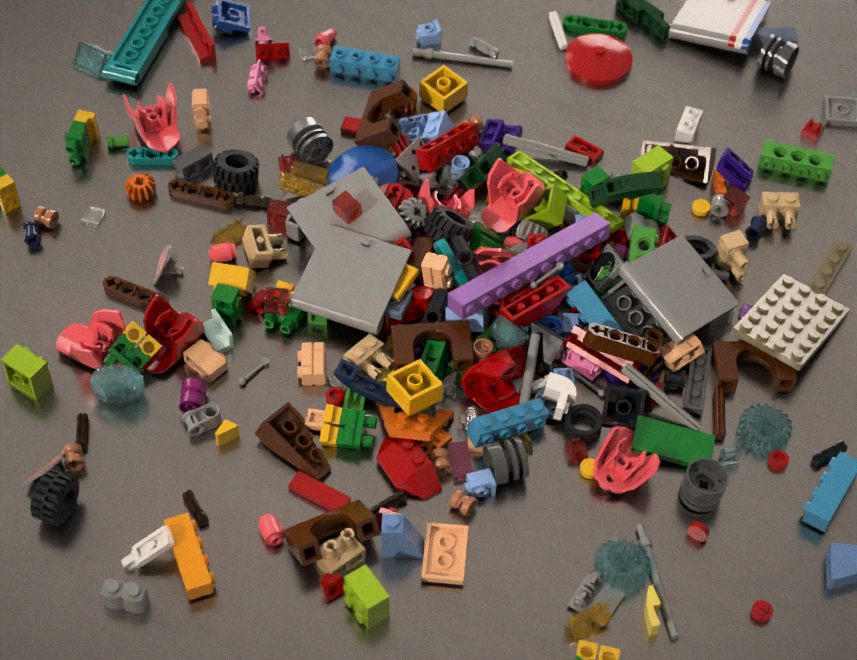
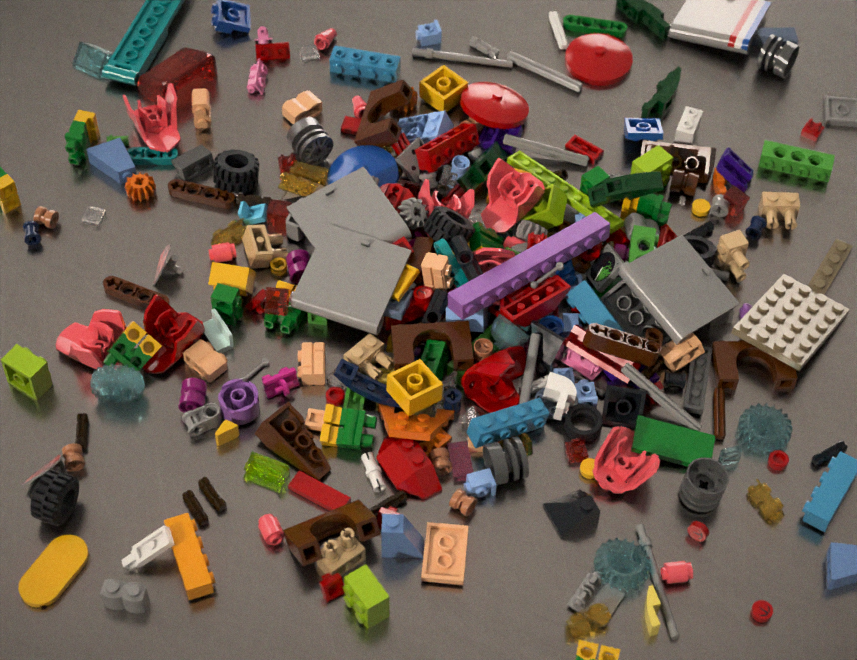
red fence [177,1,216,64] -> none
nougat wheel [314,44,333,68] -> none
clear red panel [332,191,362,225] -> none
none -> yellow tile [18,535,88,608]
none -> medium blue slope [86,138,137,184]
none -> clear red windscreen [138,47,218,105]
none -> dark brown axle [198,477,227,512]
none -> medium lavender brick [218,379,260,425]
none -> medium azure bracket [238,201,269,225]
none -> clear neon green hinge [243,451,290,493]
none -> dark pink hips [262,367,300,399]
none -> yellow bush [270,257,287,276]
none -> light nougat brick [282,91,322,124]
none -> magenta wheel [286,249,310,285]
none -> coral cone [352,96,367,119]
none -> white pin [361,452,386,492]
none -> dark blue bush [444,388,462,414]
none -> red dish [460,82,529,129]
none -> light grey axle [507,51,583,92]
none -> black slope [543,489,601,538]
none -> light blue brick [574,379,598,408]
none -> blue plate [623,118,664,141]
none -> dark green slope [641,66,681,118]
none -> coral brick [660,561,693,584]
none -> reddish brown wheel [669,169,700,196]
none -> black axle [684,220,715,237]
none -> clear yellow hinge [747,479,785,521]

